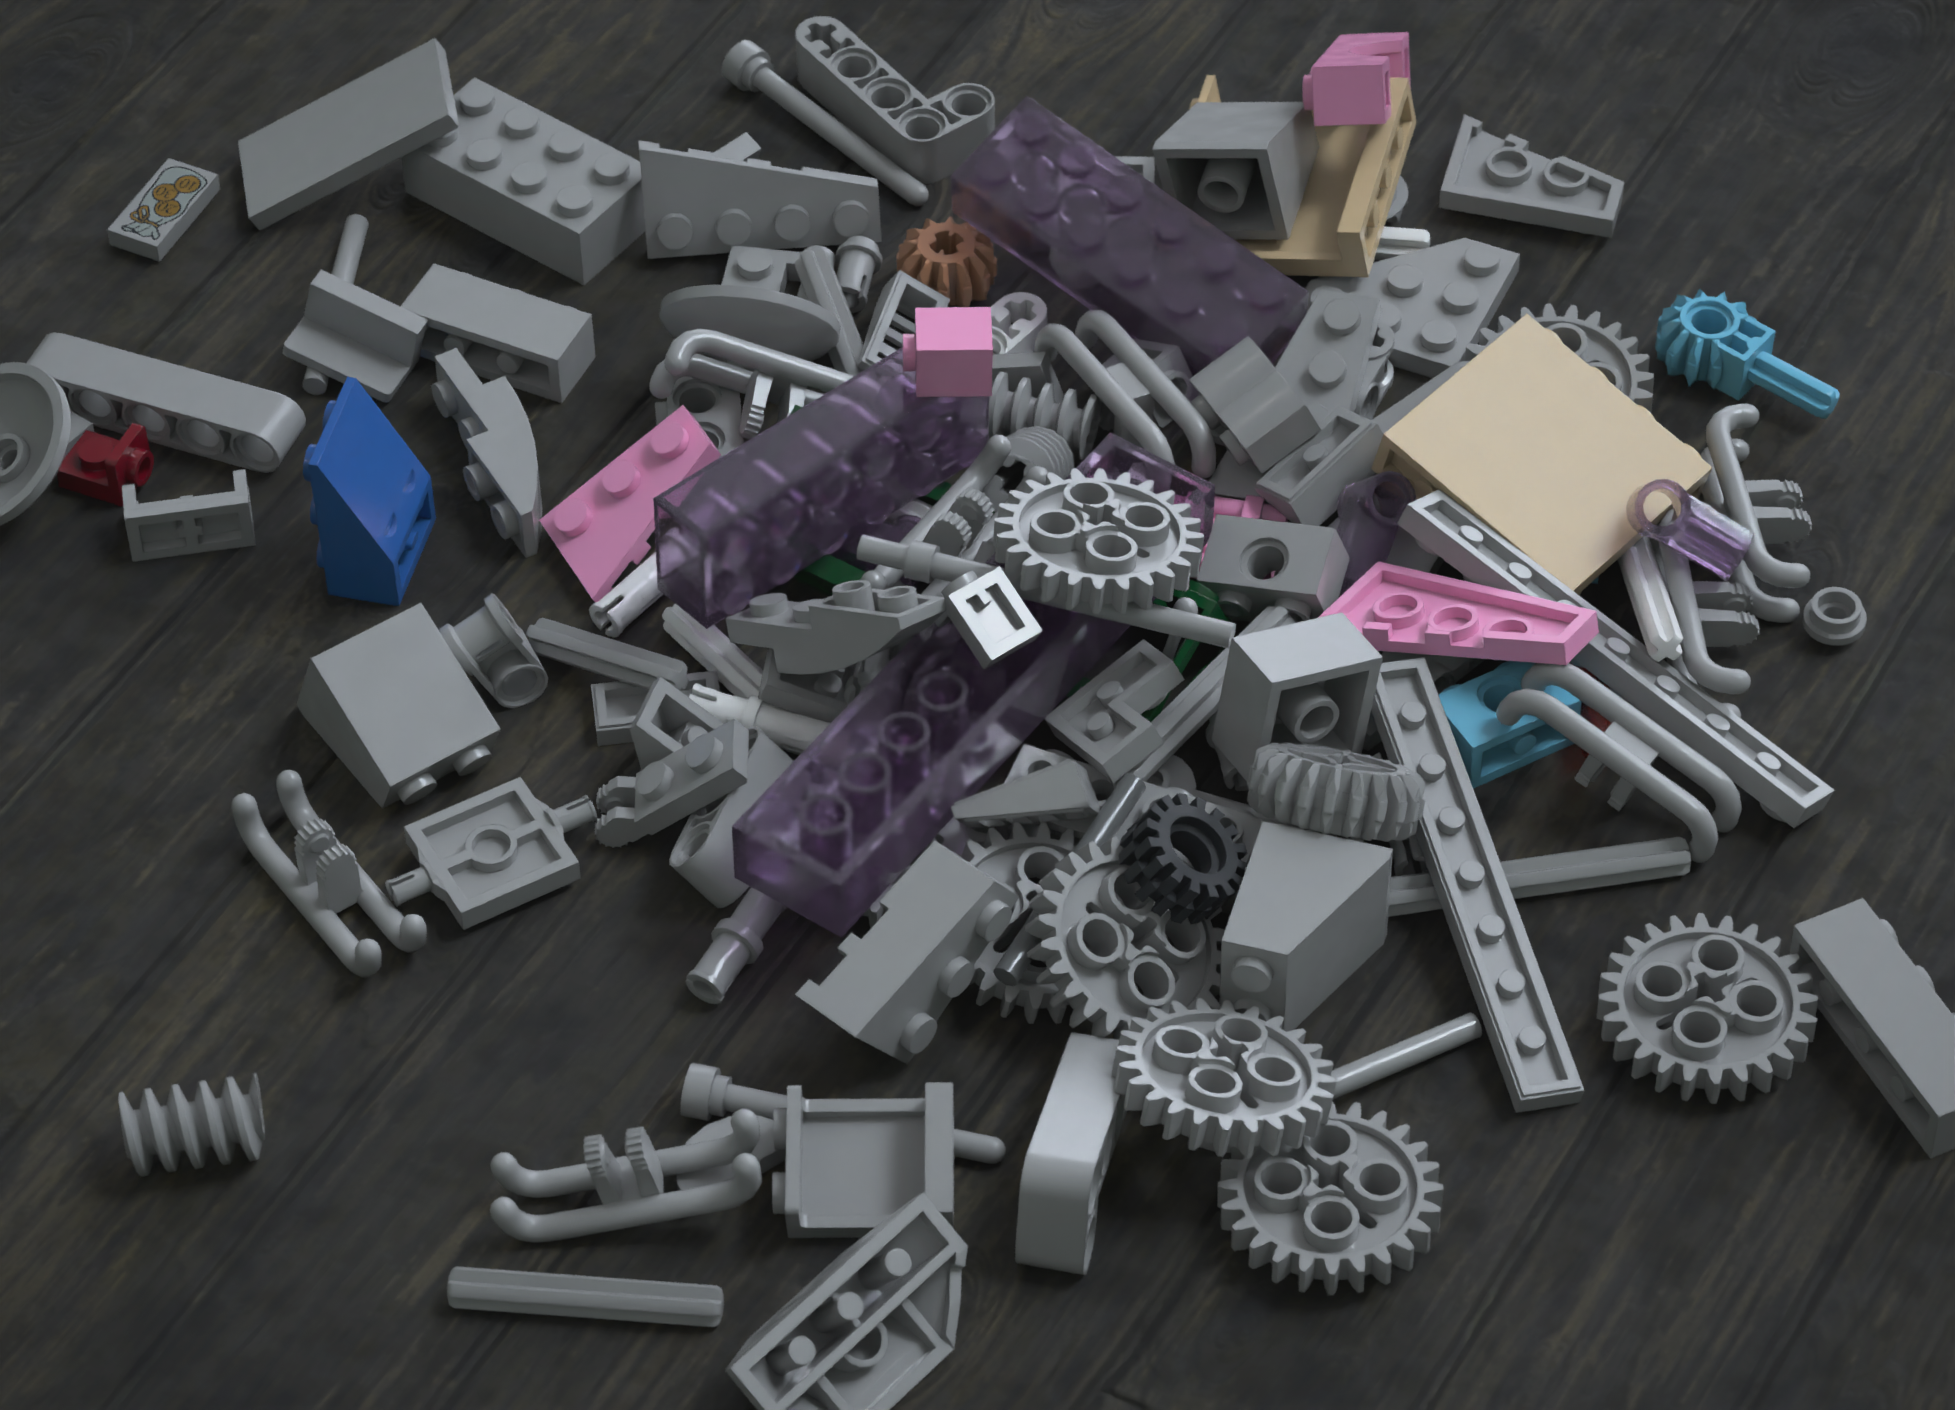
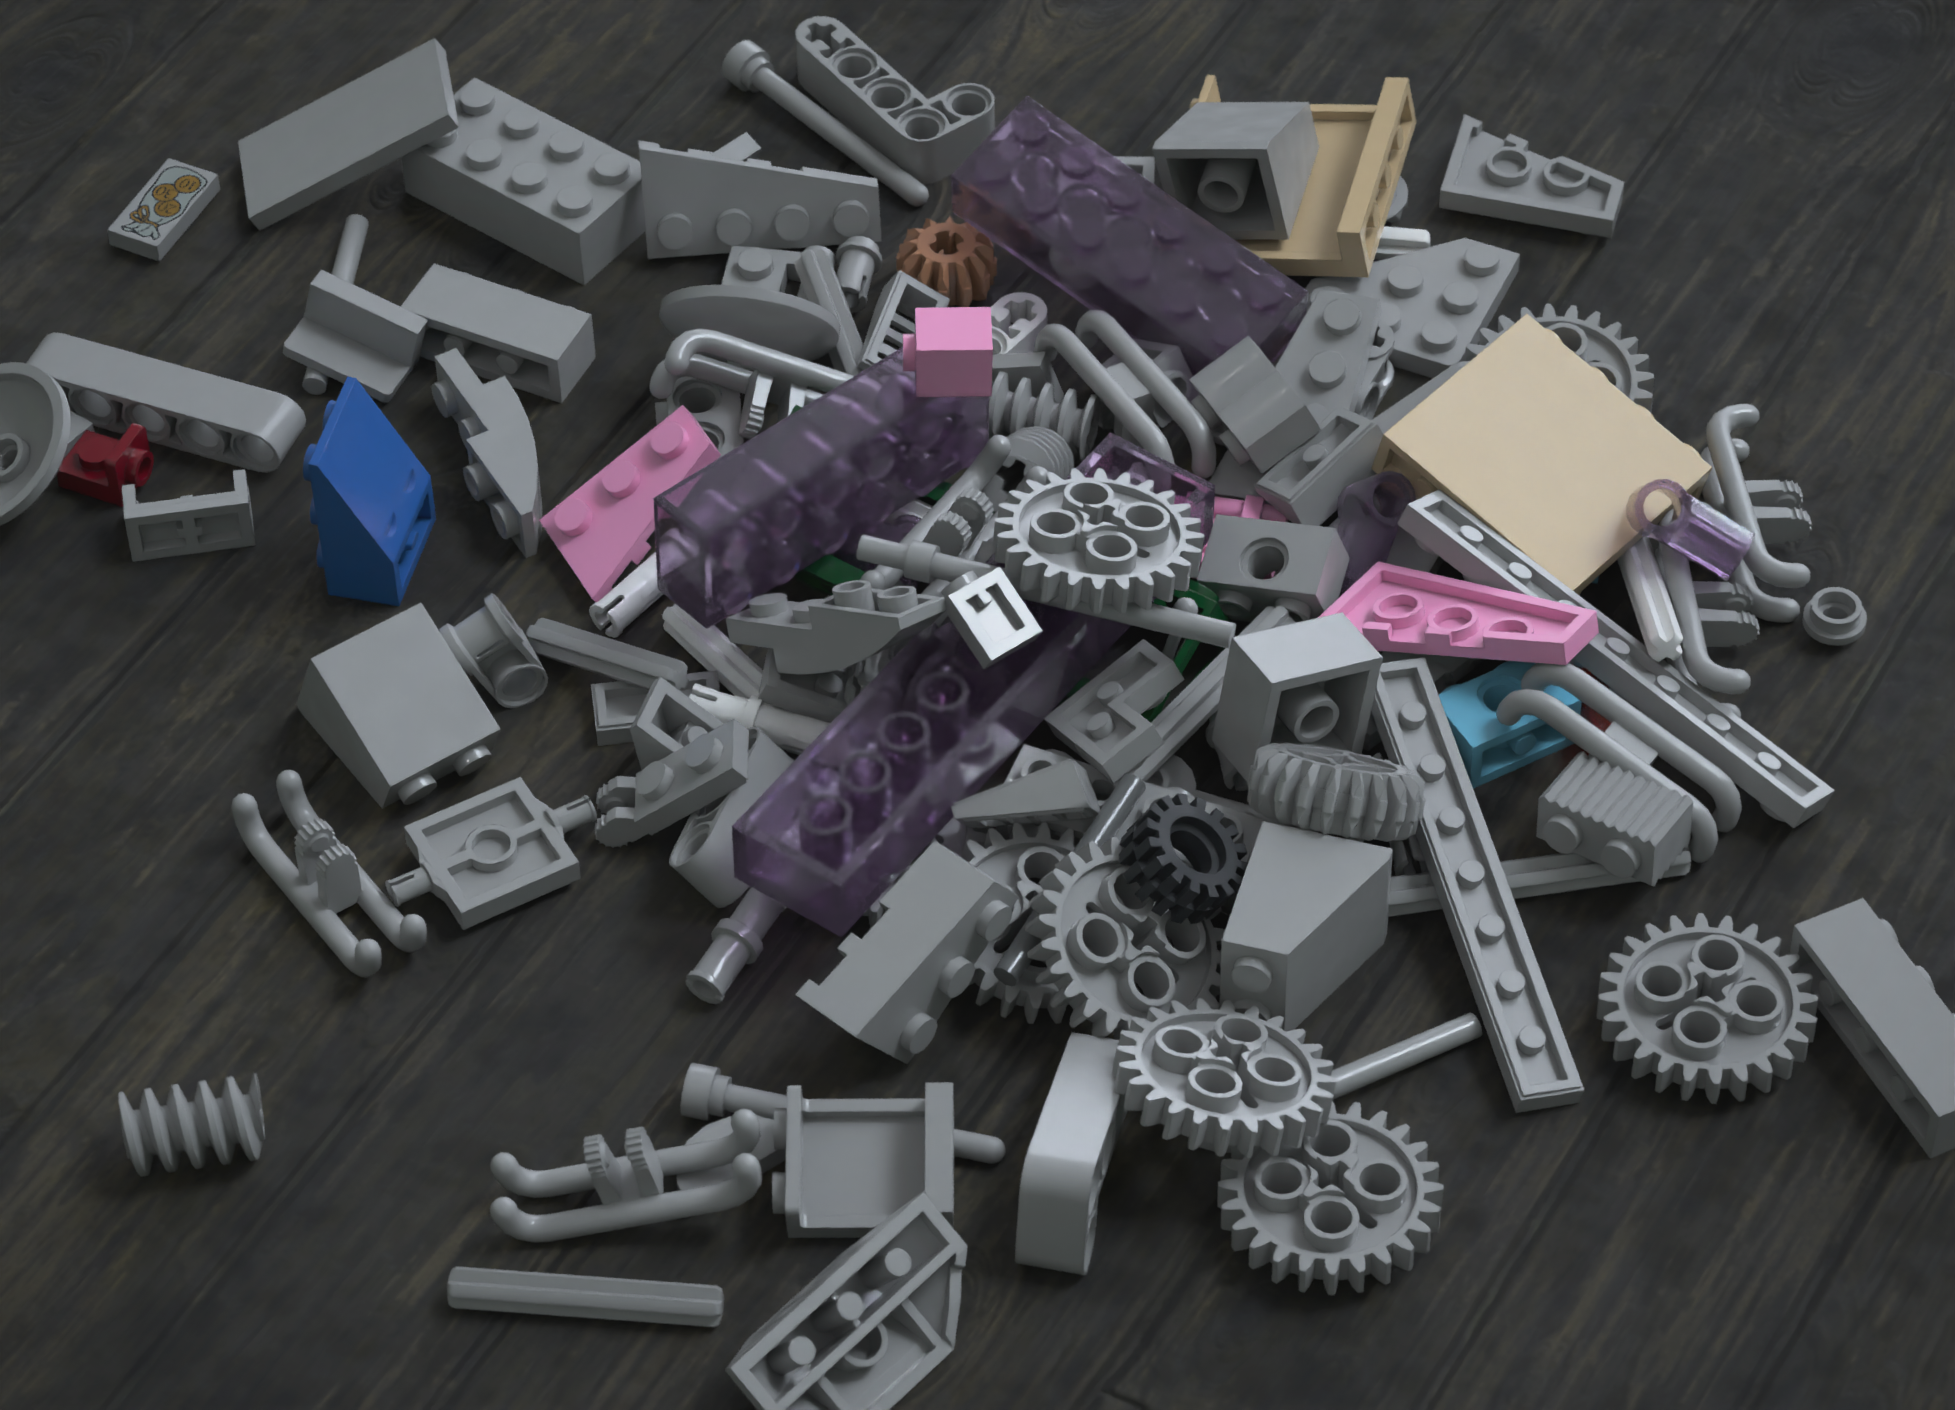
bright pink arch [1302,32,1411,126] -> none
medium azure gear [1655,289,1840,419] -> none
none -> light grey brick [1536,751,1693,887]

